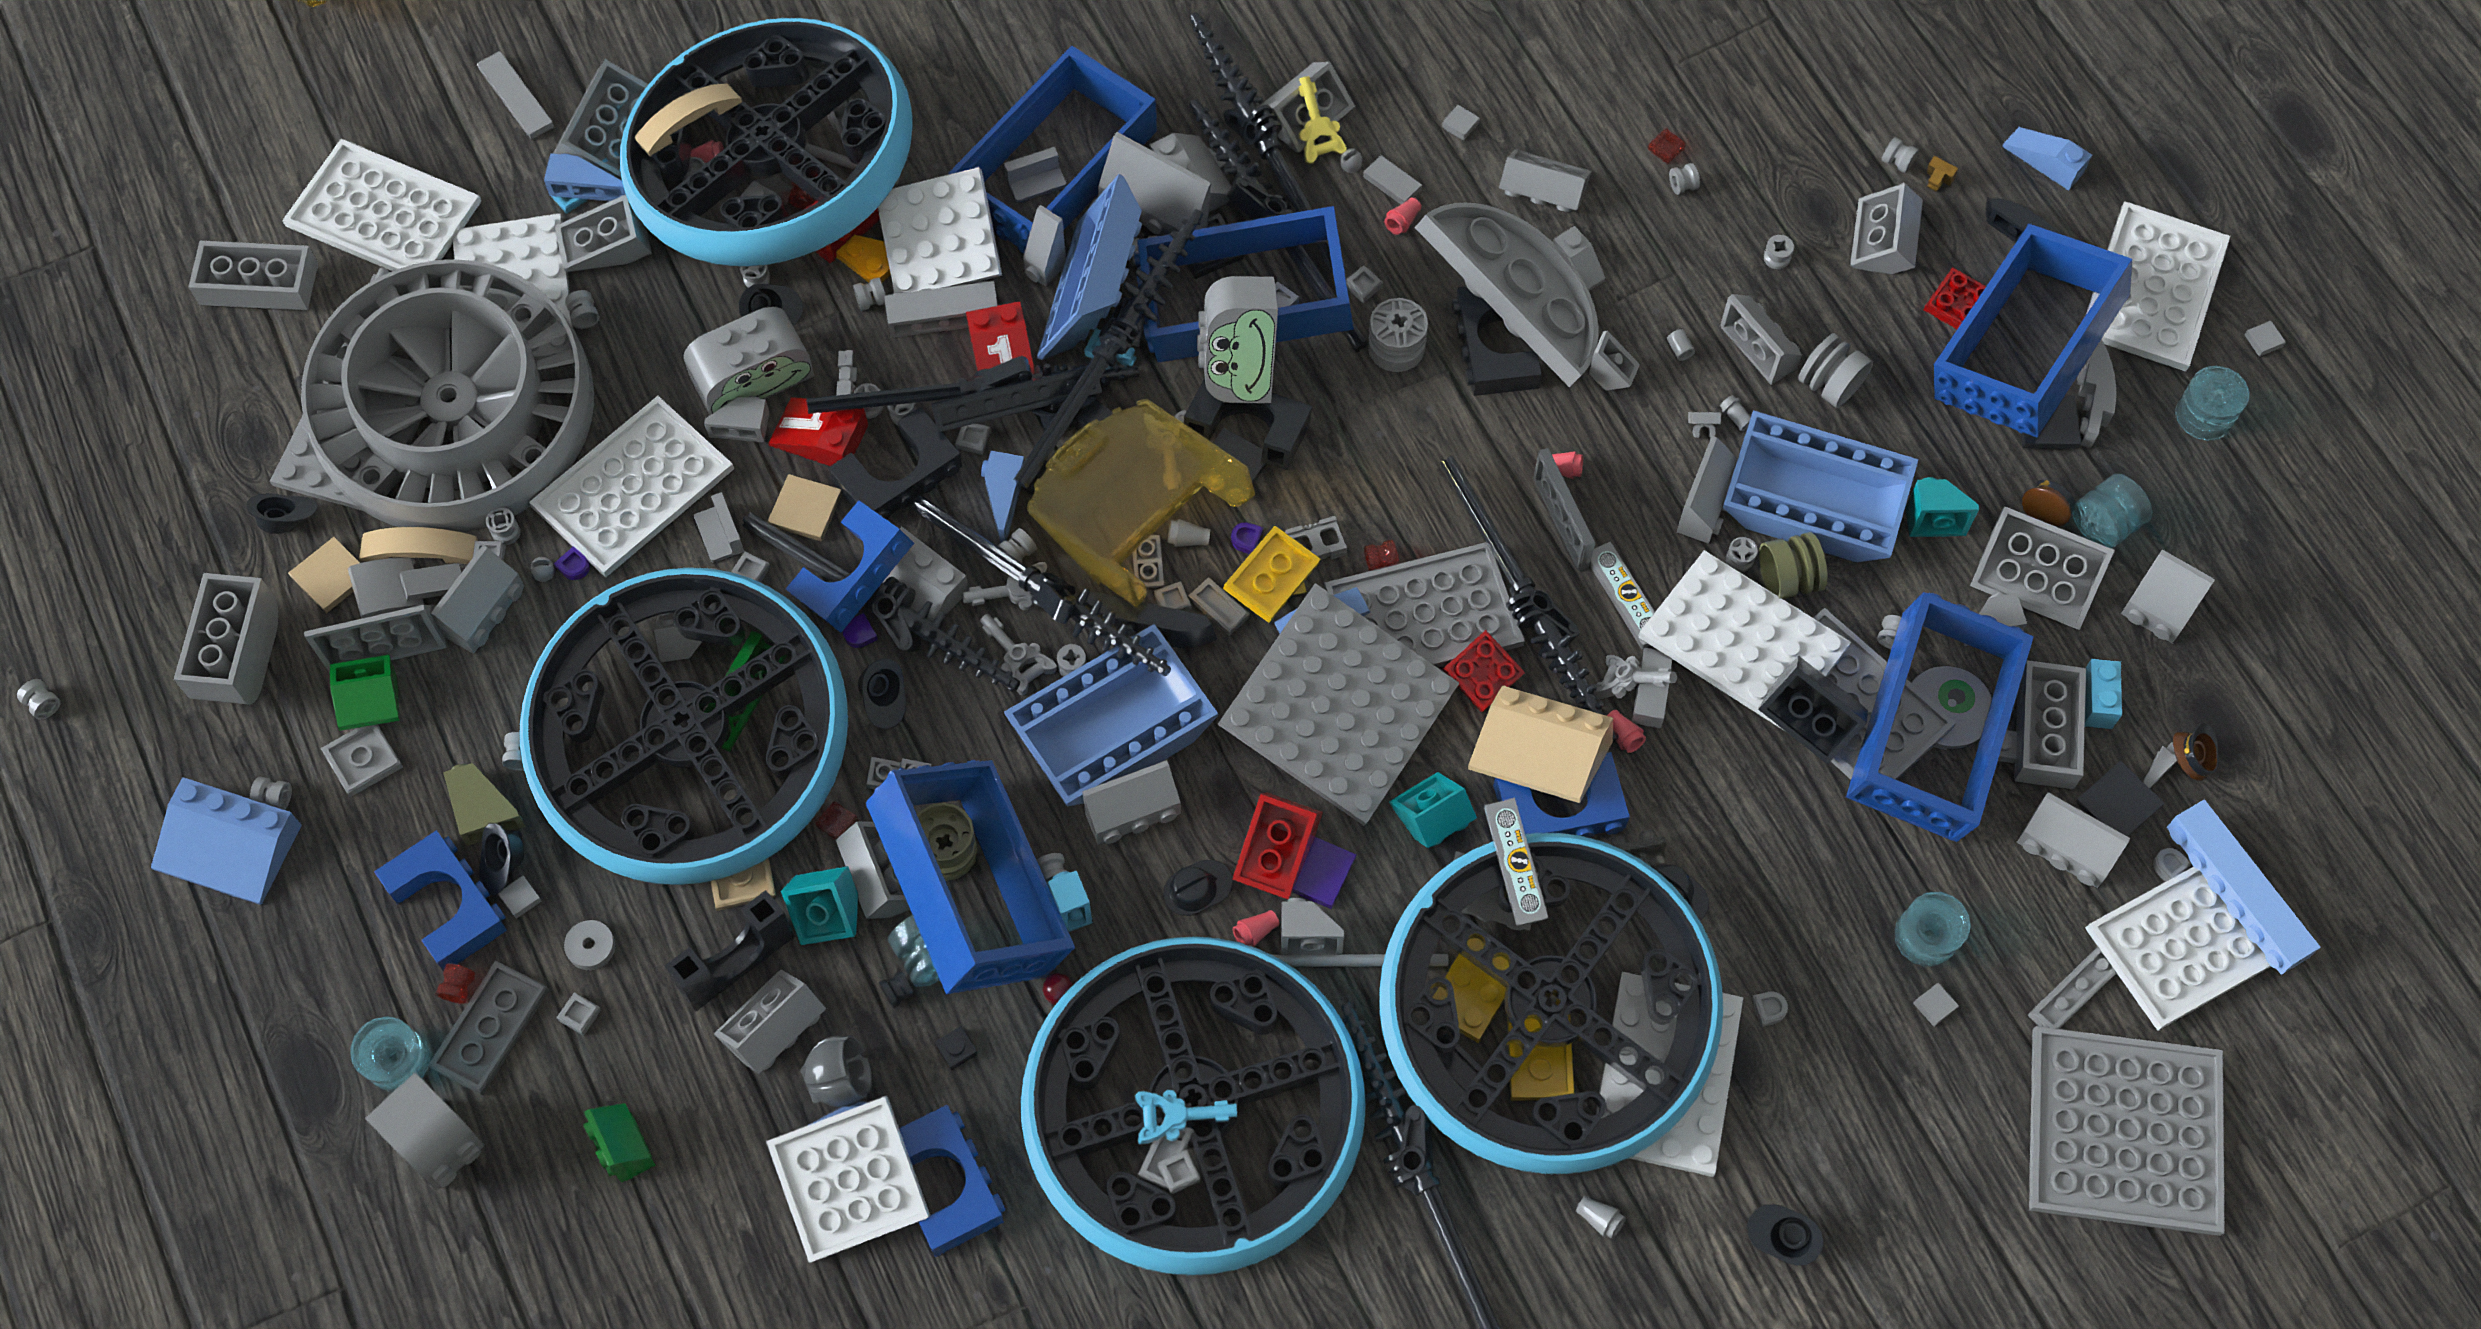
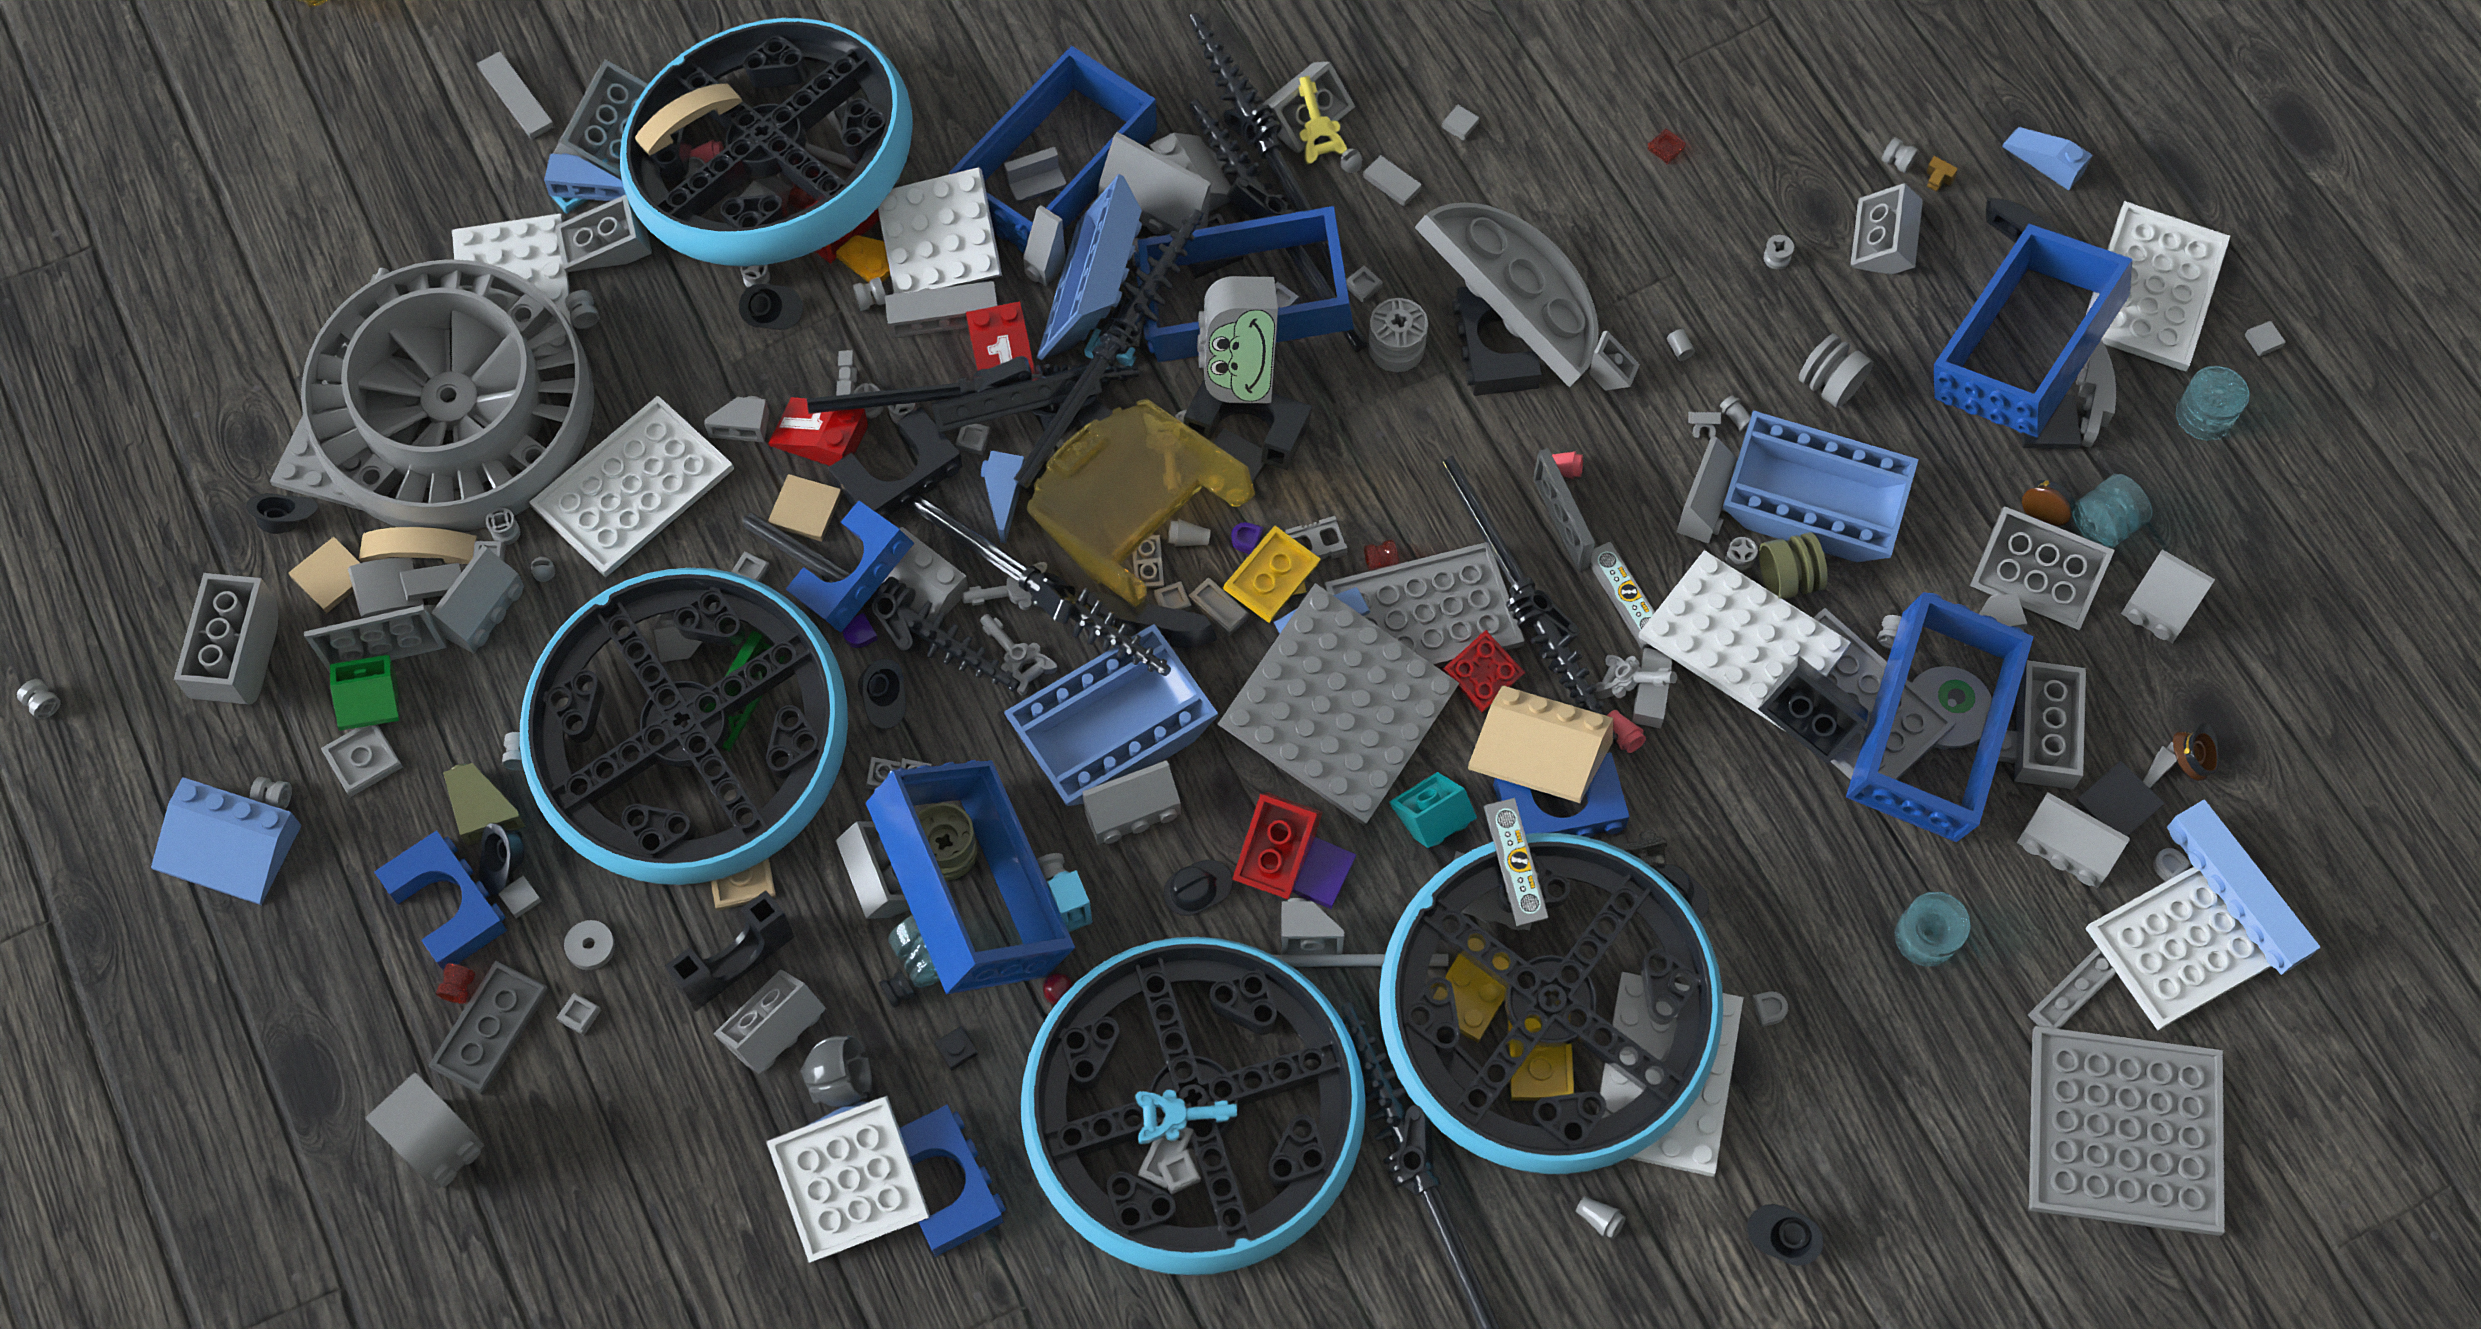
light grey brick [188,241,318,310] -> none
white plate [282,139,482,271] -> none
clear light blue wheel [350,1016,430,1092] -> none
dark purple tile [554,546,590,580] -> none
green slope [583,1103,656,1183] -> none
light grey brick [684,307,815,415] -> none
light grey panel [694,492,744,563] -> none
teal slope [781,866,858,945] -> none
clear red tile [815,801,858,840] -> none
light grey wheel [998,528,1037,563] -> none
light grey wheel [1057,644,1087,677] -> none
coral cone [1232,910,1279,947] -> none
coral cone [1384,198,1421,235] -> none
light grey slope [1499,149,1592,212] -> none
light grey slope [1553,226,1605,291] -> none
light grey wheel [1669,163,1700,195] -> none
light grey slope [1720,294,1802,385] -> none
teal slope [1905,477,1979,537] -> none
light grey tile [1913,983,1959,1027] -> none
red tile [1924,267,1986,329] -> none
medium azure brick [2085,659,2122,729] -> none

